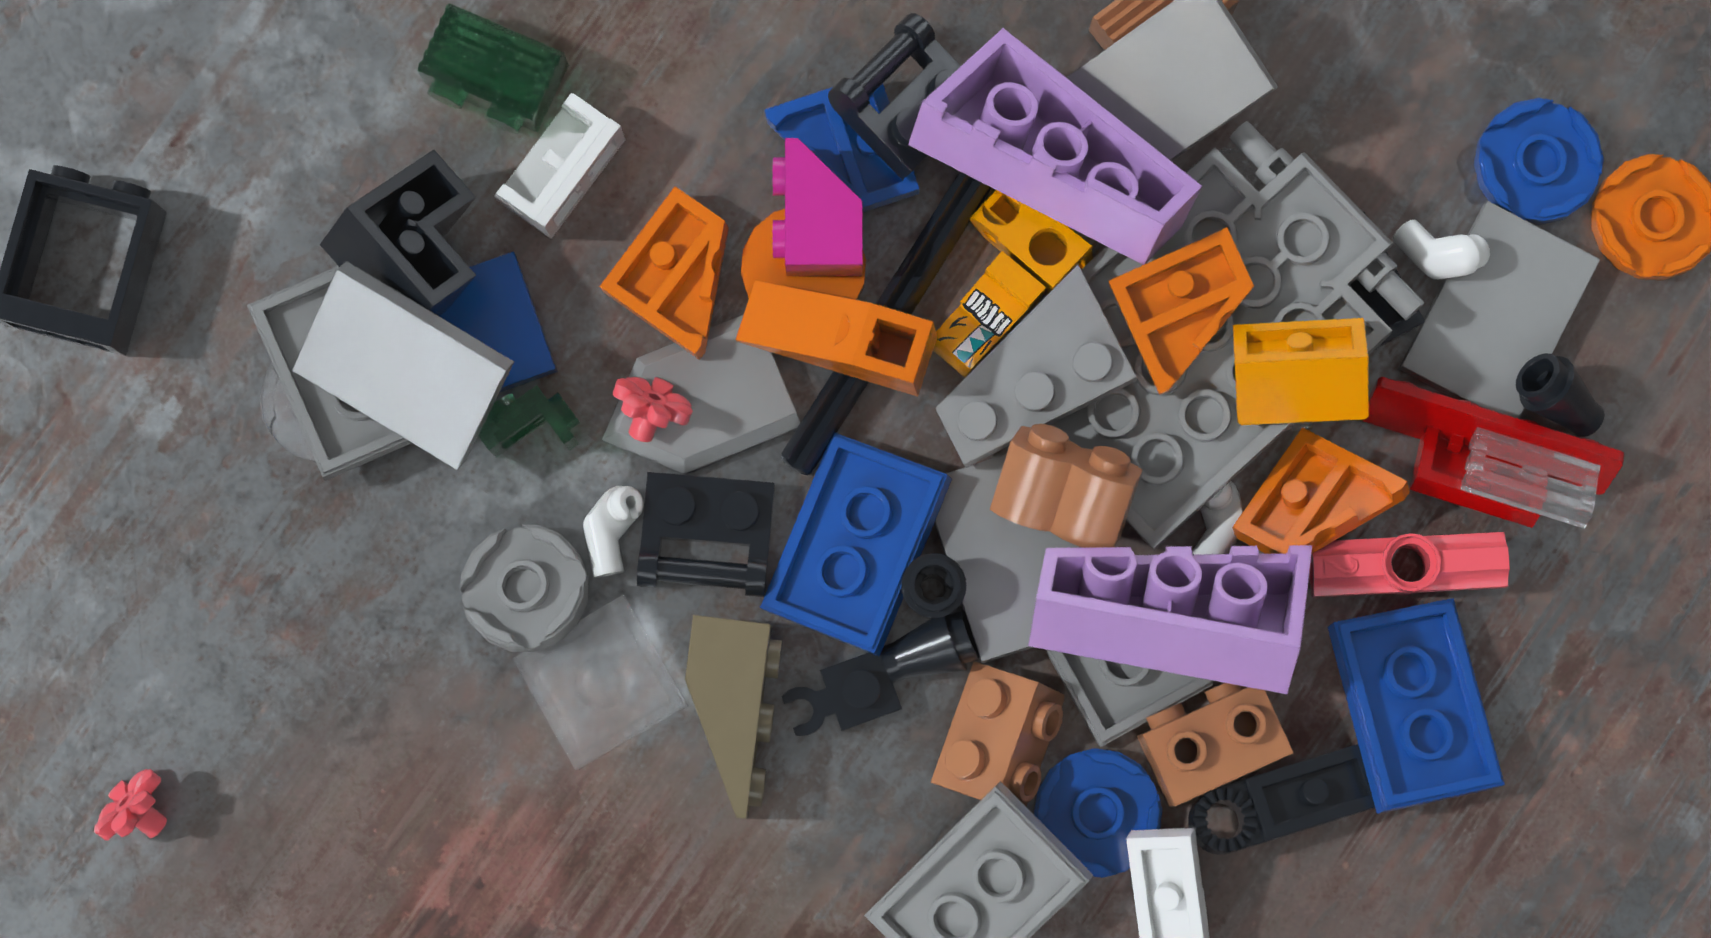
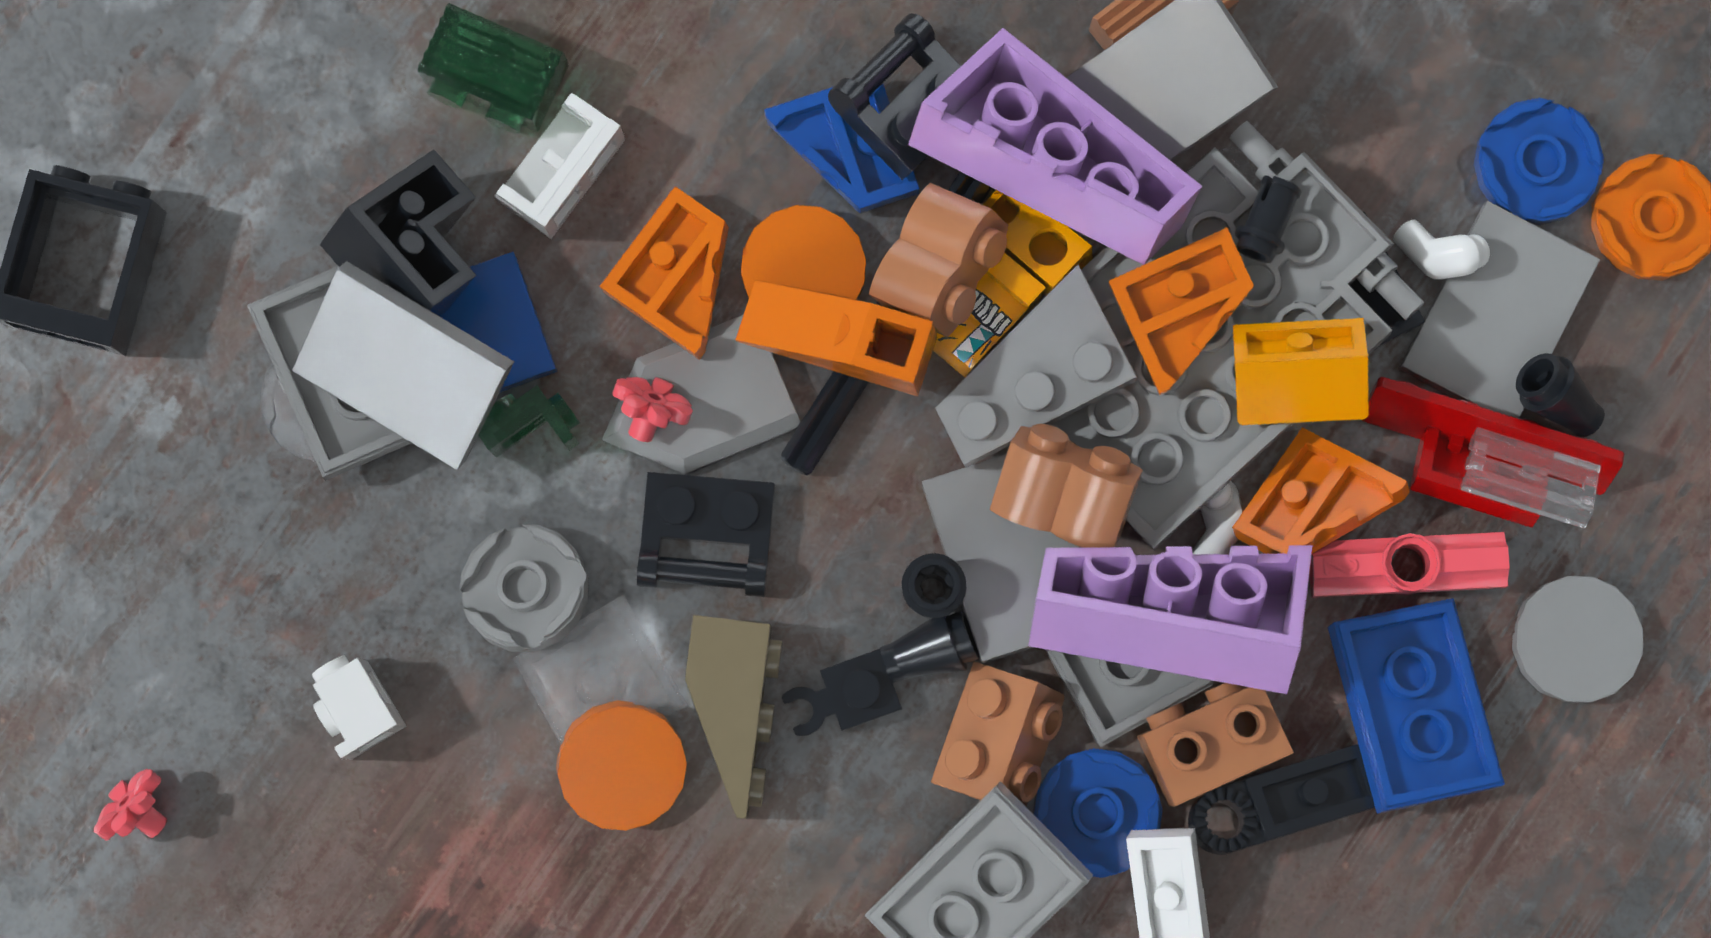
white arm [583,486,644,578] -> none
blue tile [760,433,952,657] -> none
dark pink slope [772,138,863,276] -> none
none -> white brick [312,655,406,760]
none -> orange tile [556,700,687,831]
none -> nougat brick [869,183,1009,337]
none -> black pin [1235,175,1302,263]
none -> light grey tile [1512,576,1643,703]

